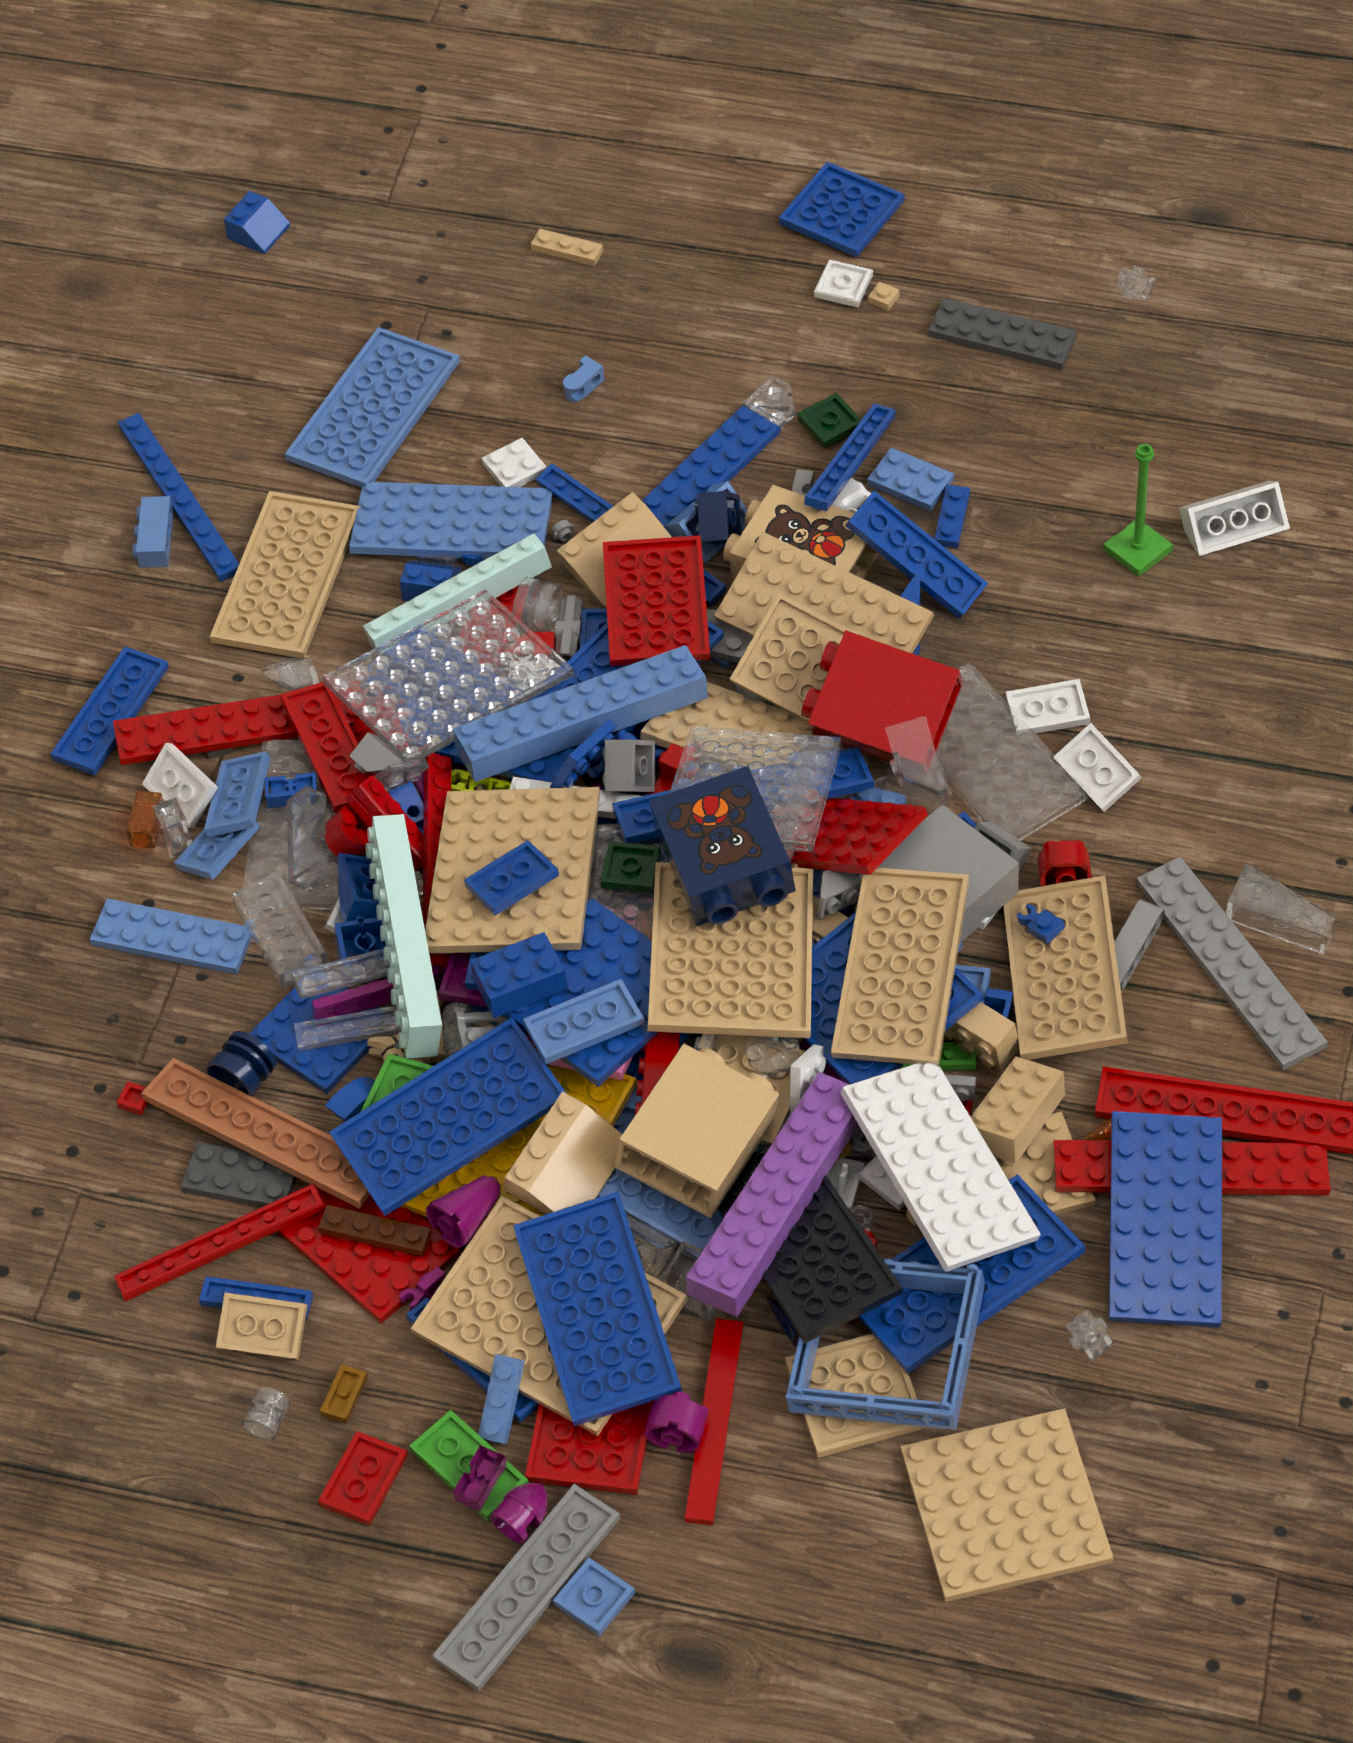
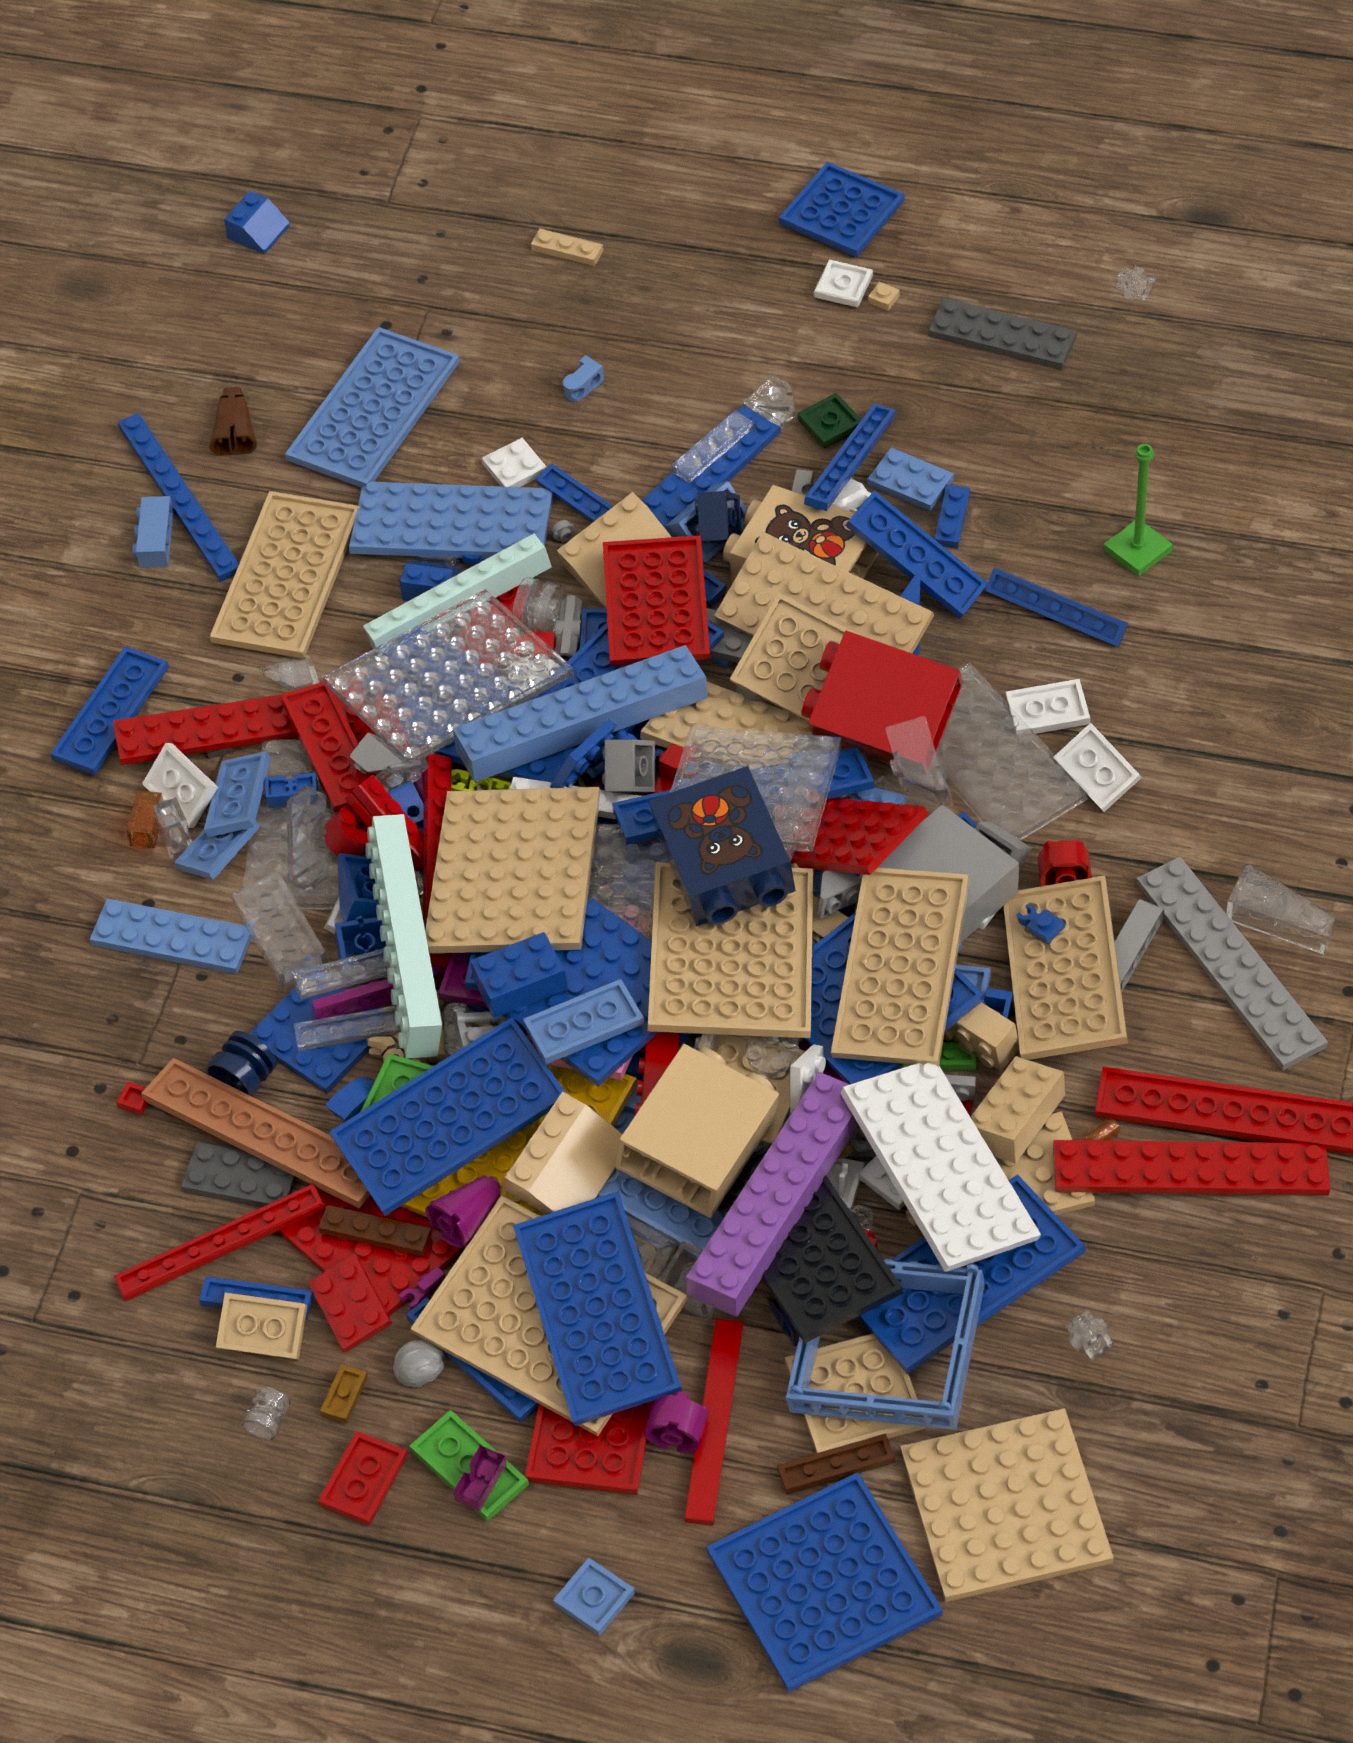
light grey plate [432,1484,620,1692] -> none
blue plate [464,840,559,916] -> none
medium blue plate [478,1354,525,1444] -> none
magenta helmet [490,1483,547,1544] -> none
dark green plate [600,841,661,893] -> none
blue plate [1108,1111,1222,1327] -> none
white slope [1179,481,1290,556] -> none
none -> reddish brown piece [209,387,257,456]
none -> red plate [308,1253,393,1352]
none -> light grey hair [393,1340,444,1388]
none -> clear plate [671,410,753,483]
none -> blue plate [706,1472,943,1693]
none -> reddish brown plate [777,1433,895,1495]
none -> blue plate [985,568,1128,646]

